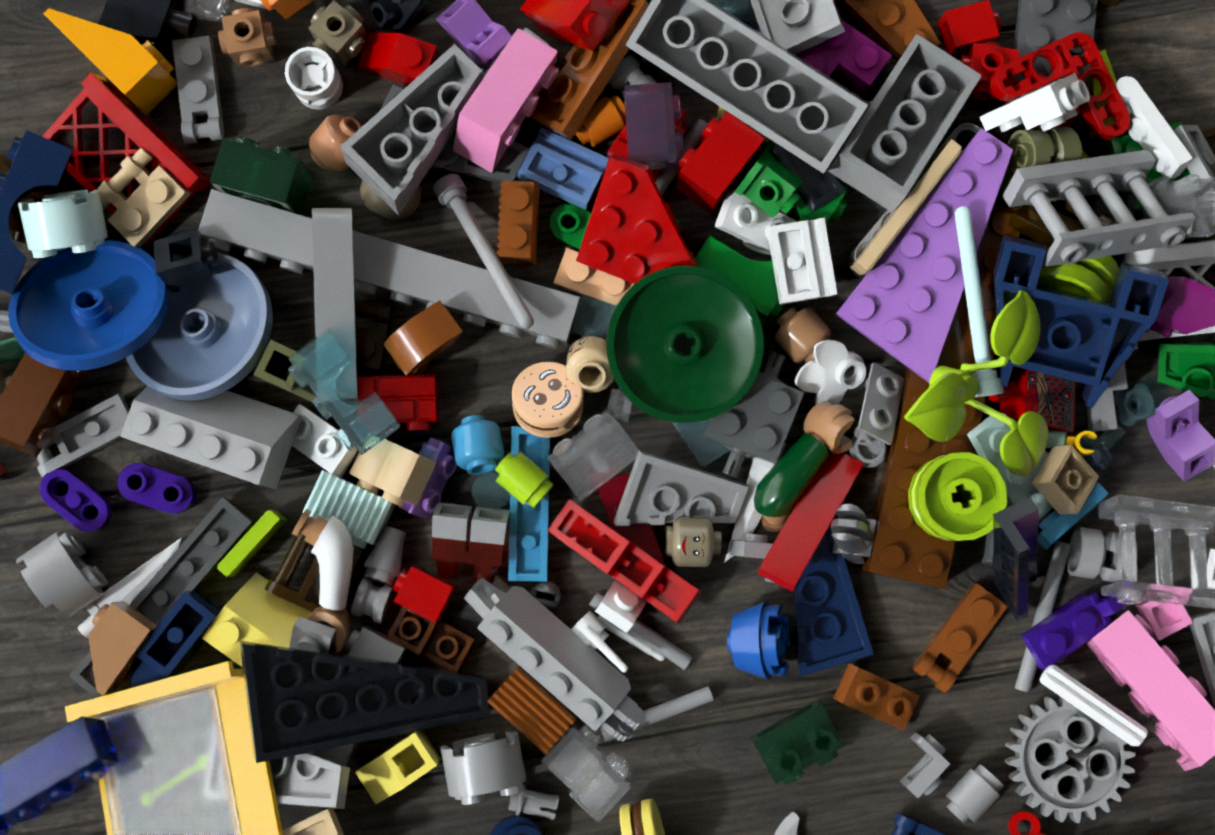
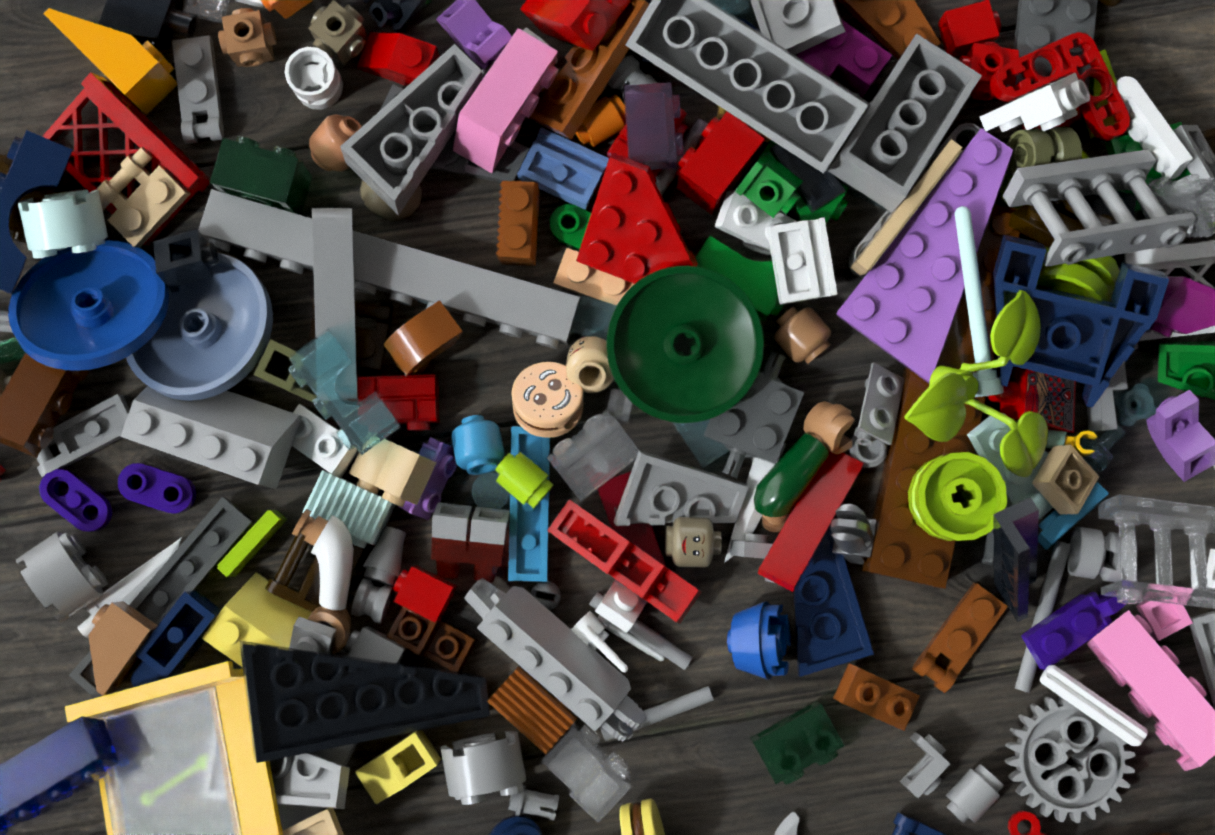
light grey piece [433,174,534,329] -> none
white plate [795,340,866,405] -> none

